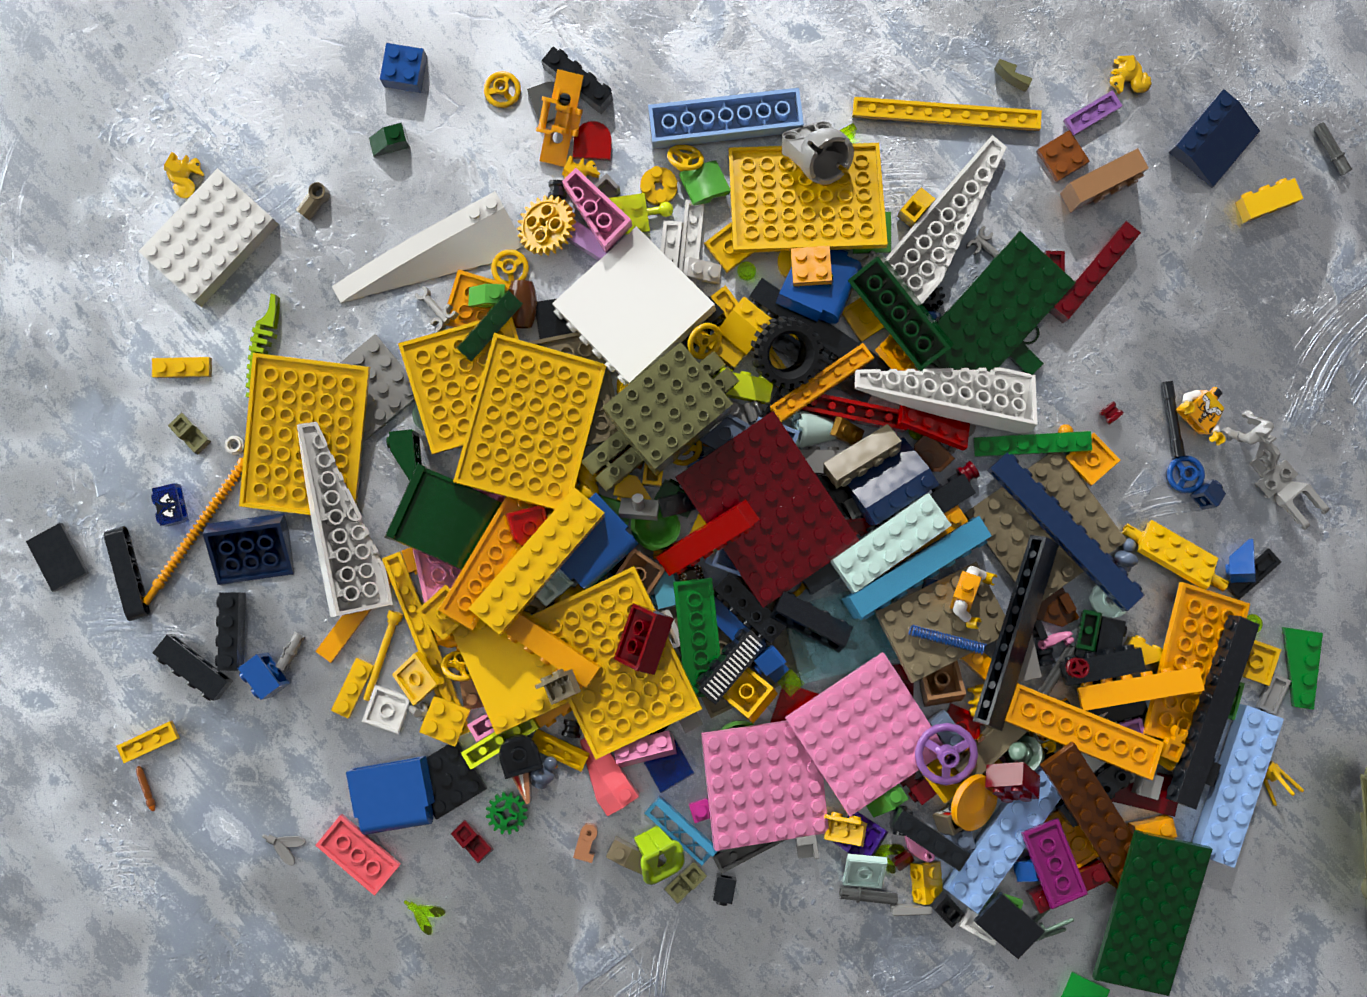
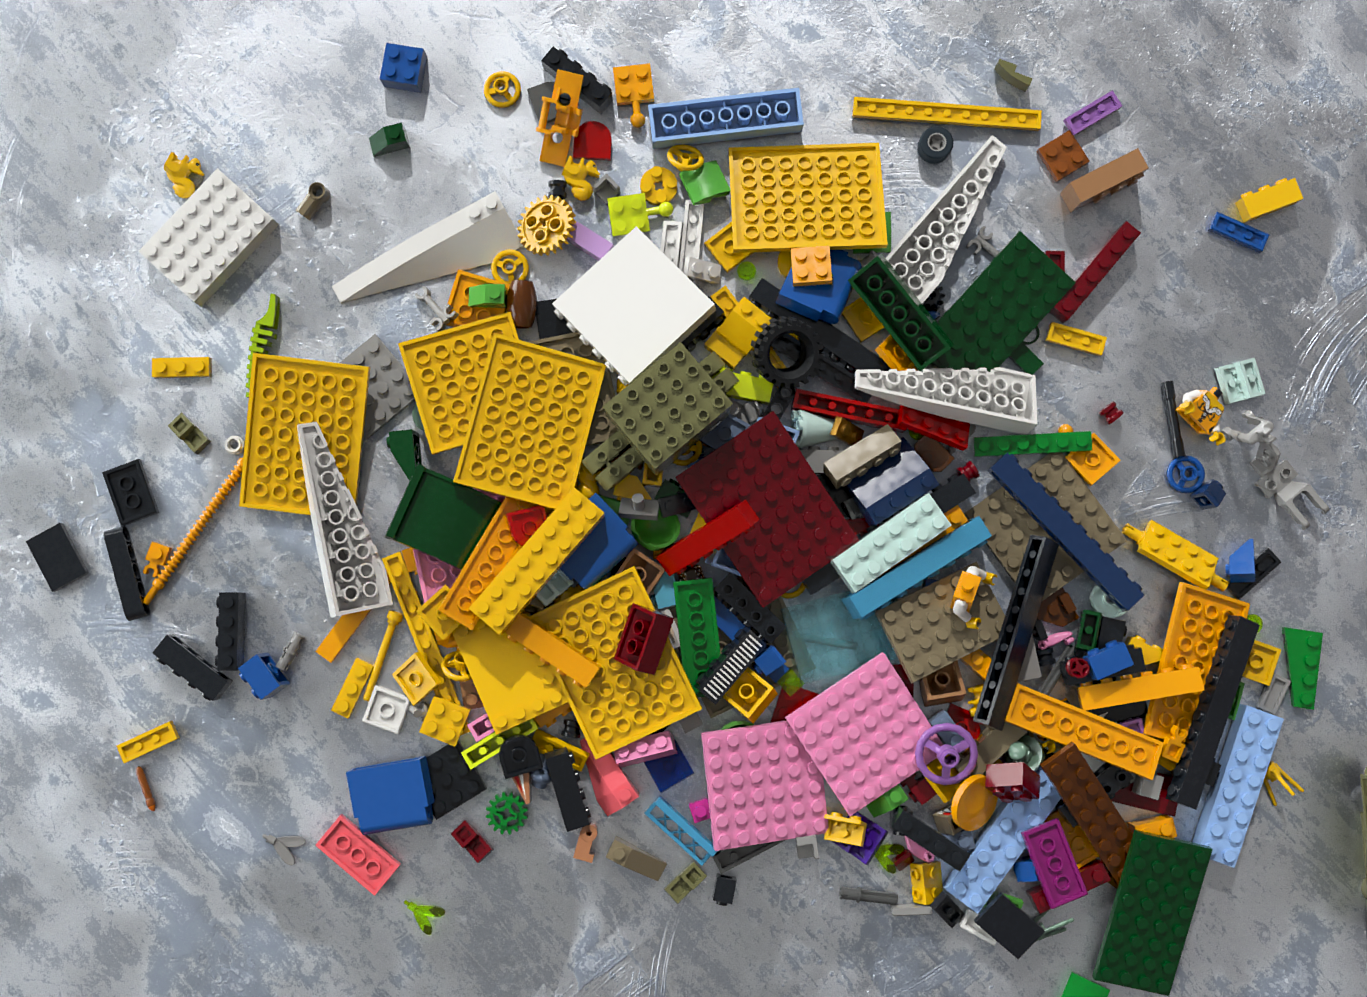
clear blue brick [151,483,189,527] -> none
dark blue slope [202,513,294,585] -> none
dark green plate [456,291,523,362] -> none
dark tan bracket [535,669,581,705] -> none
bright pink wedge [562,168,632,253] -> none
lime piece [634,825,685,885] -> none
yellow piece [688,323,722,359] -> none
light orange tile [769,343,874,423] -> none
black brick [770,591,853,653] -> none
light grey piece [782,121,854,185] -> none
clear neon green plate [839,123,857,141] -> none
light aqua tile [842,854,888,889] -> none
yellow slope [897,187,936,228] -> none
blue piece [909,625,987,655] -> none
yellow animal [1109,55,1152,94] -> none
sand blue animal [1115,538,1138,572] -> none
dark blue slope [1169,89,1260,188] -> none
dark grey axle [1314,122,1352,176] -> none
none -> black tile [102,459,159,526]
none -> light orange plate [143,541,172,578]
none -> black brick [544,747,591,832]
none -> light orange plate [613,63,654,128]
none -> black wheel [917,126,954,164]
none -> yellow plate [1045,322,1107,356]
none -> blue brick [1082,640,1134,680]
none -> blue tile [1208,212,1269,253]
none -> light aqua slope [1214,358,1265,405]

